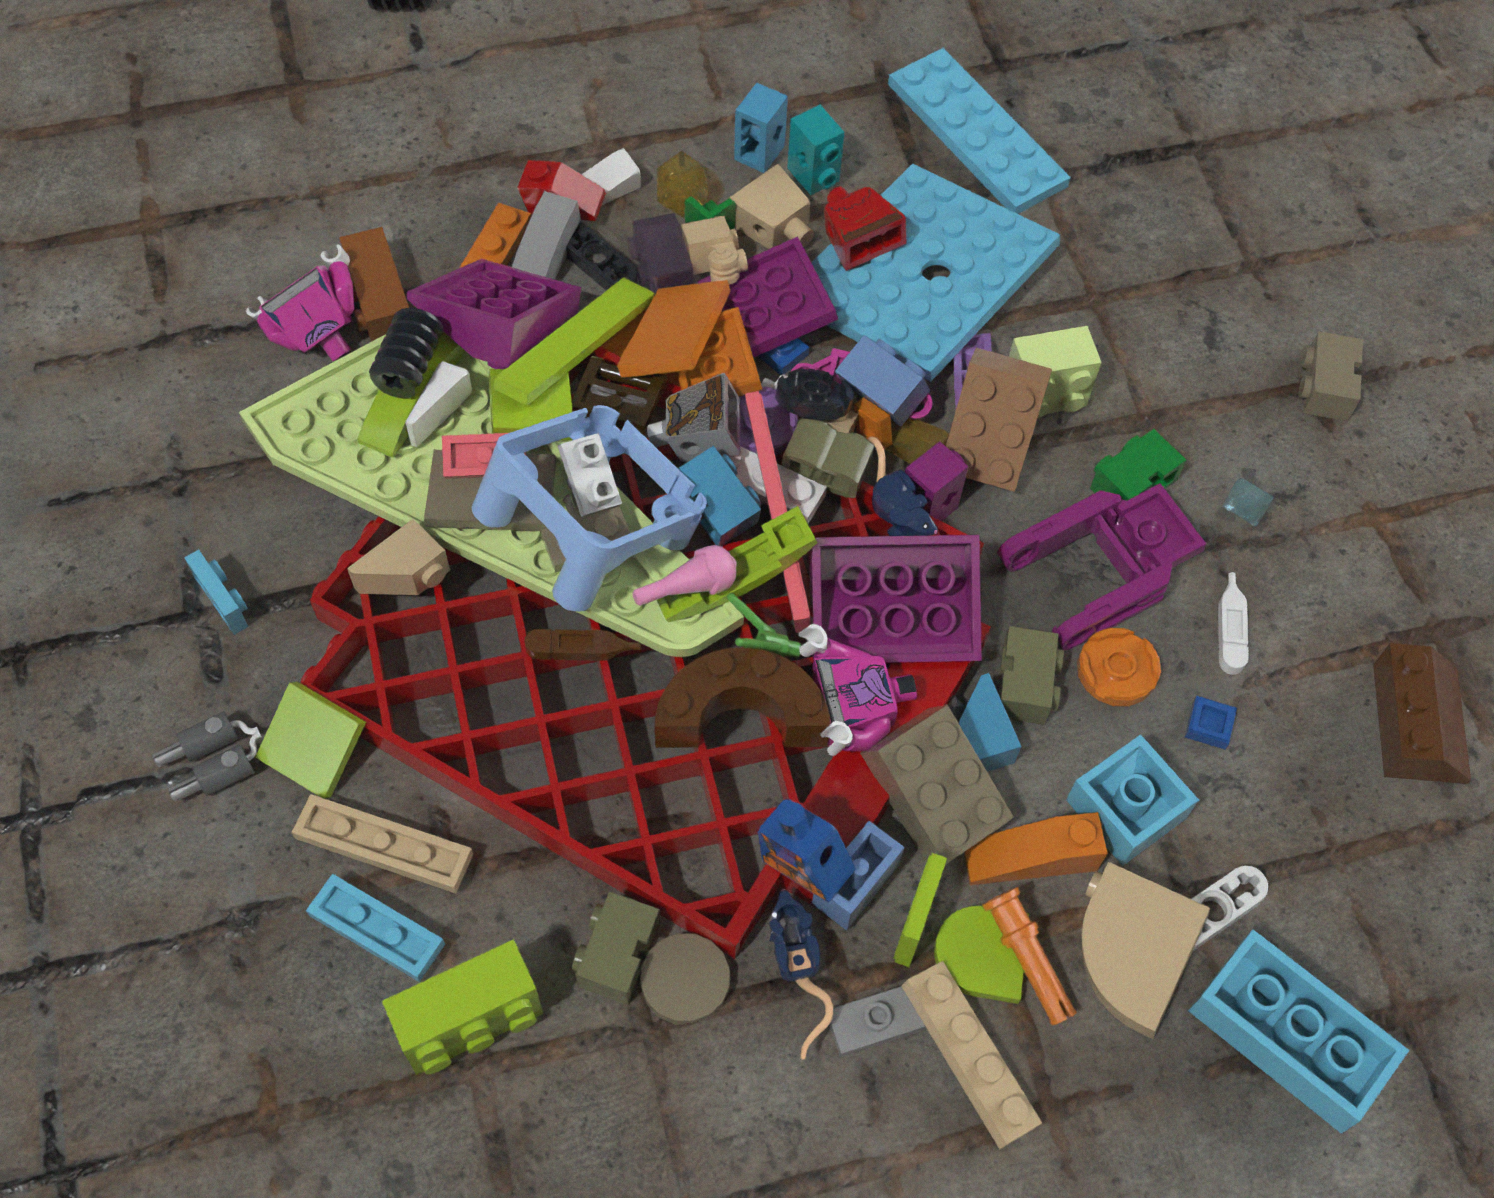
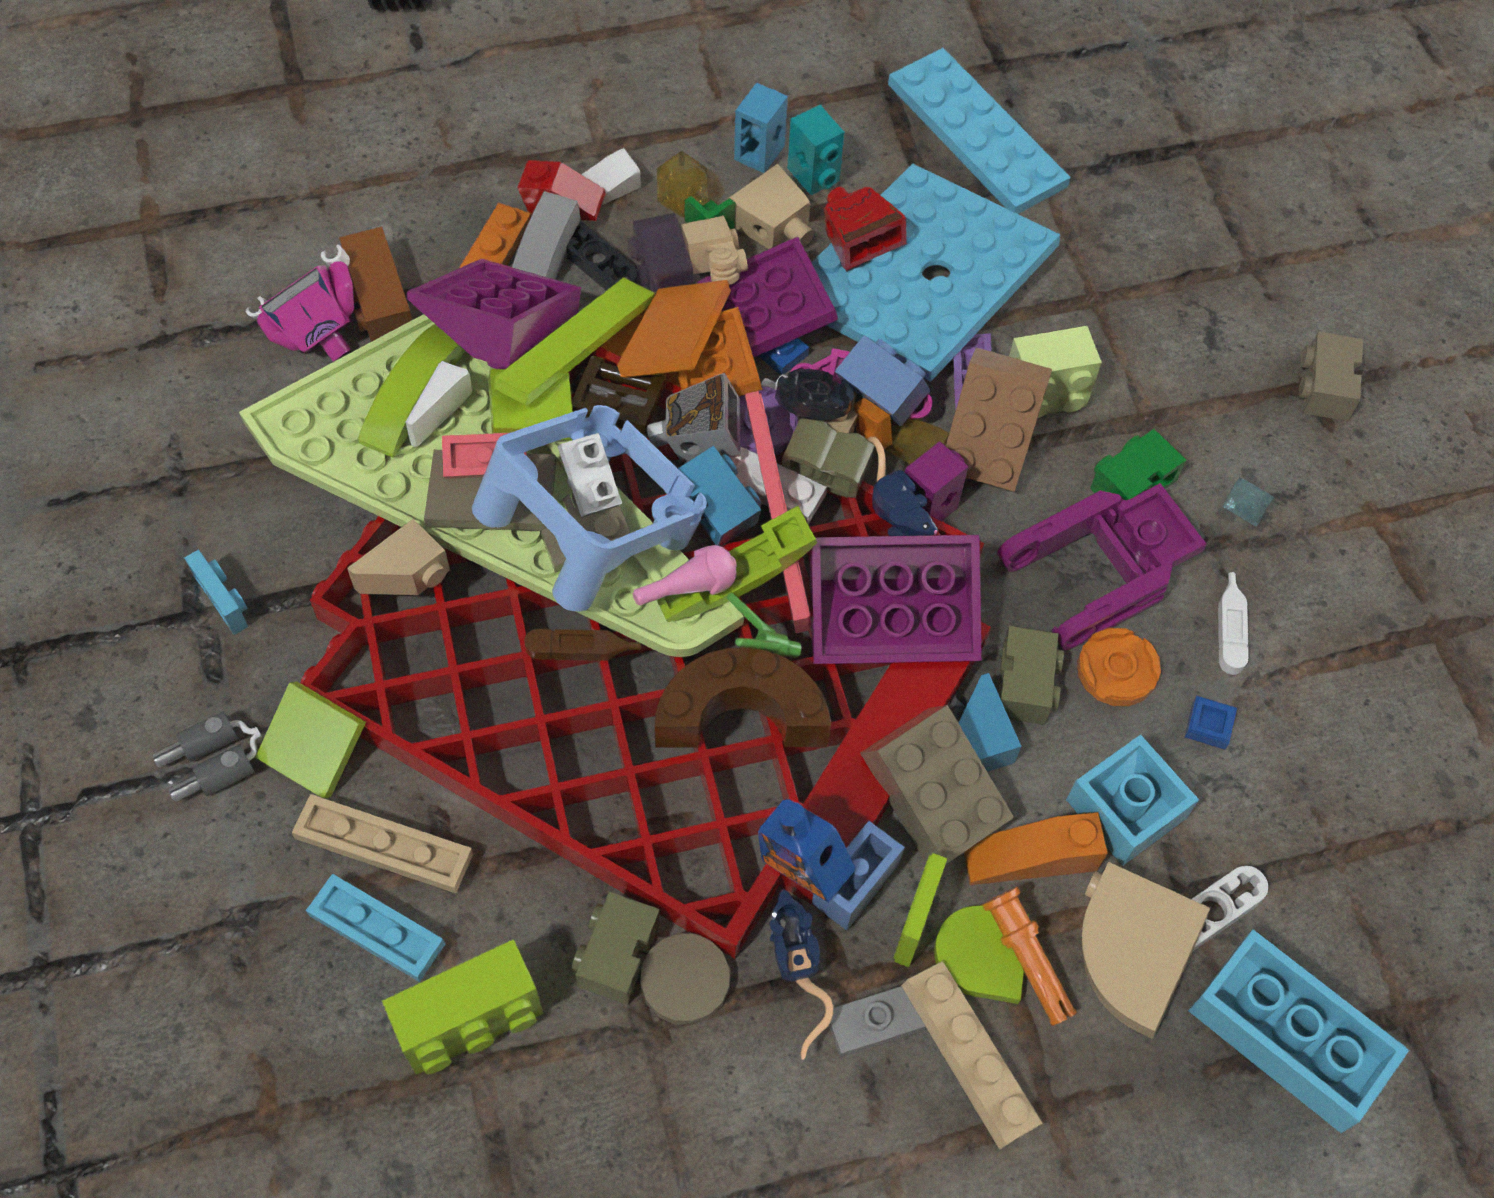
black piece [369,308,444,398] -> none
torso [799,624,917,756] -> none
reddish brown slope [1373,643,1471,784] -> none

